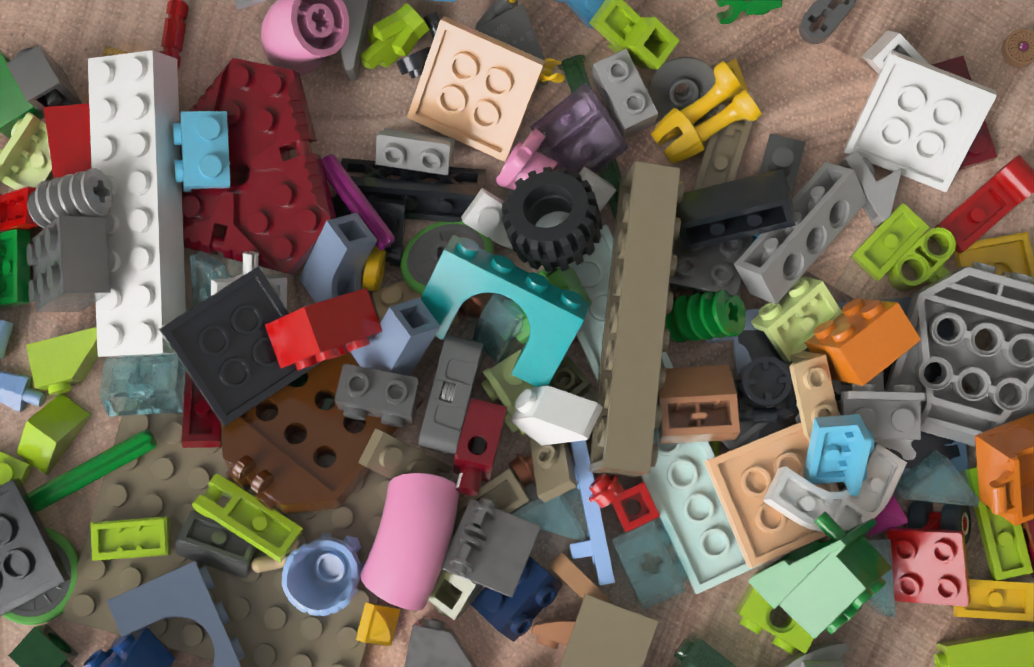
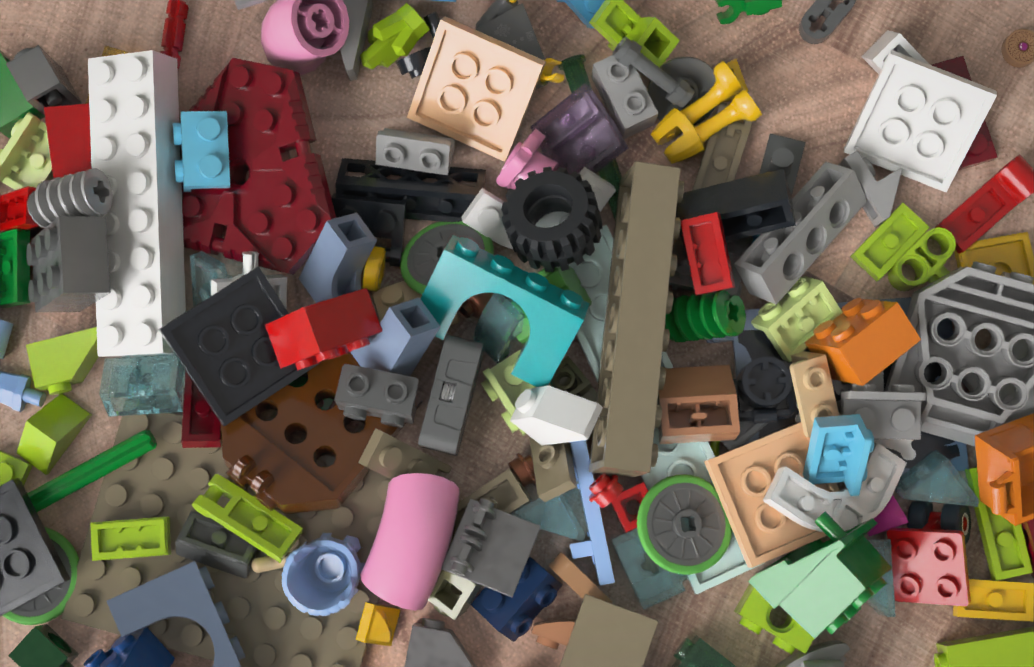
magenta axle [322,154,395,250] -> none
dark red torso [453,398,507,496] -> none
none -> dark grey bar [612,37,695,108]
none -> dark grey wheel [637,474,732,575]
none -> red tile [681,212,735,295]

